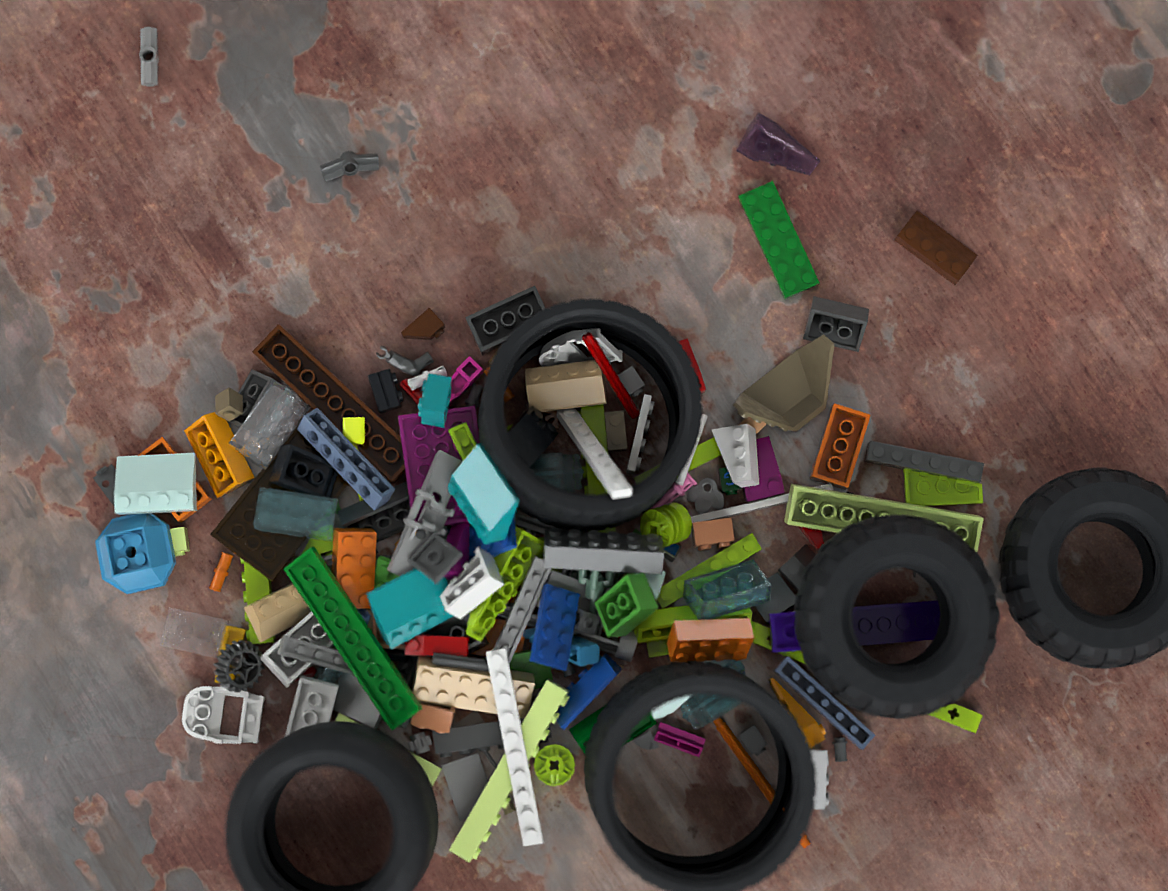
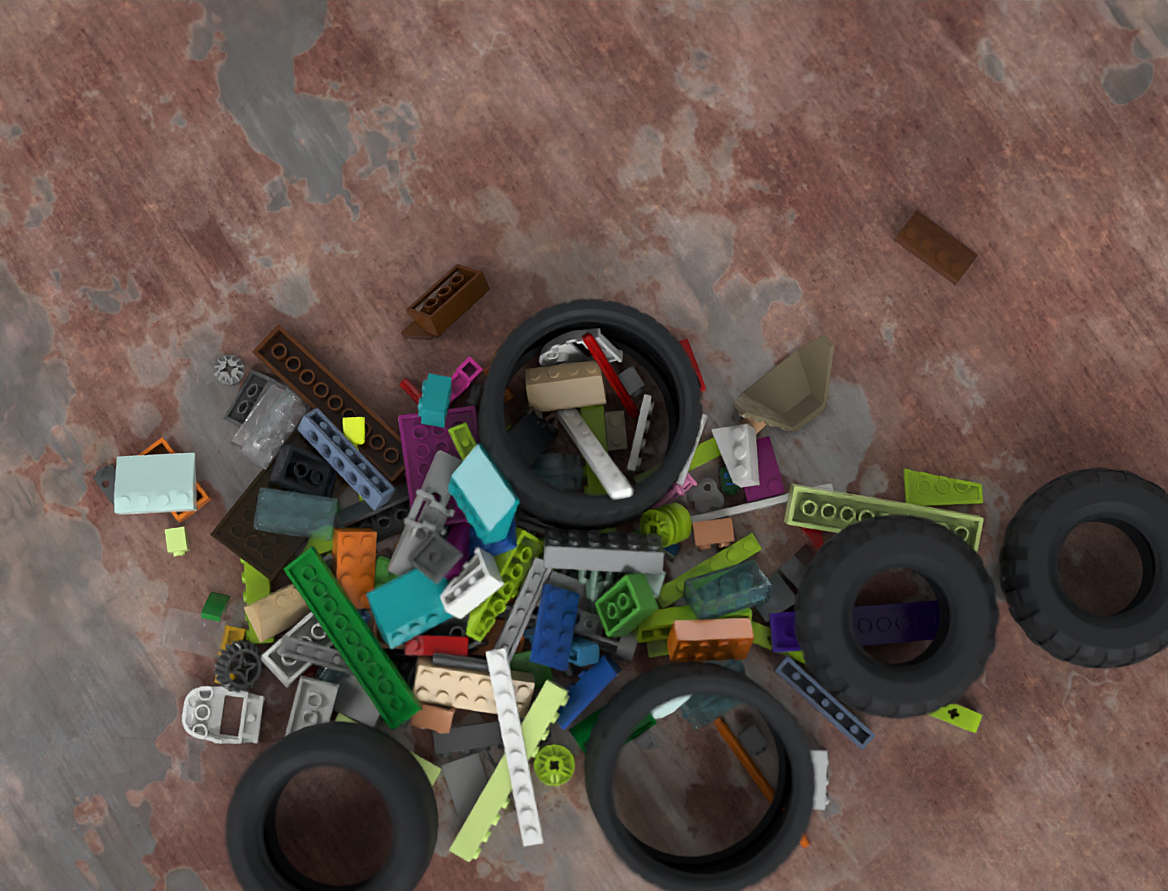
dark azure piece [95,513,176,594] -> none
light grey piece [139,27,159,87] -> none
light orange slope [184,412,255,498] -> none
orange pin [209,552,234,592] -> none
dark tan brick [215,387,243,422] -> none
dark grey piece [320,151,379,181] -> none
black brick [368,369,404,414] -> none
dark grey arm [376,346,434,376] -> none
white pin [408,366,447,391] -> none
light grey gear [408,732,433,755] -> none
dark grey brick [465,286,545,355] -> none
dark pink piece [654,722,706,757] -> none
clear purple wedge [736,113,820,175] -> none
green plate [738,181,820,299] -> none
light orange wedge [768,678,826,748] -> none
dark grey slope [803,296,869,352] -> none
orange brick [809,403,871,490] -> none
dark grey pin [832,737,848,762] -> none
dark grey brick [864,441,984,483] -> none
none -> green slope [201,592,230,622]
none -> light grey gear [214,355,245,385]
none -> reddish brown slope [406,264,490,336]

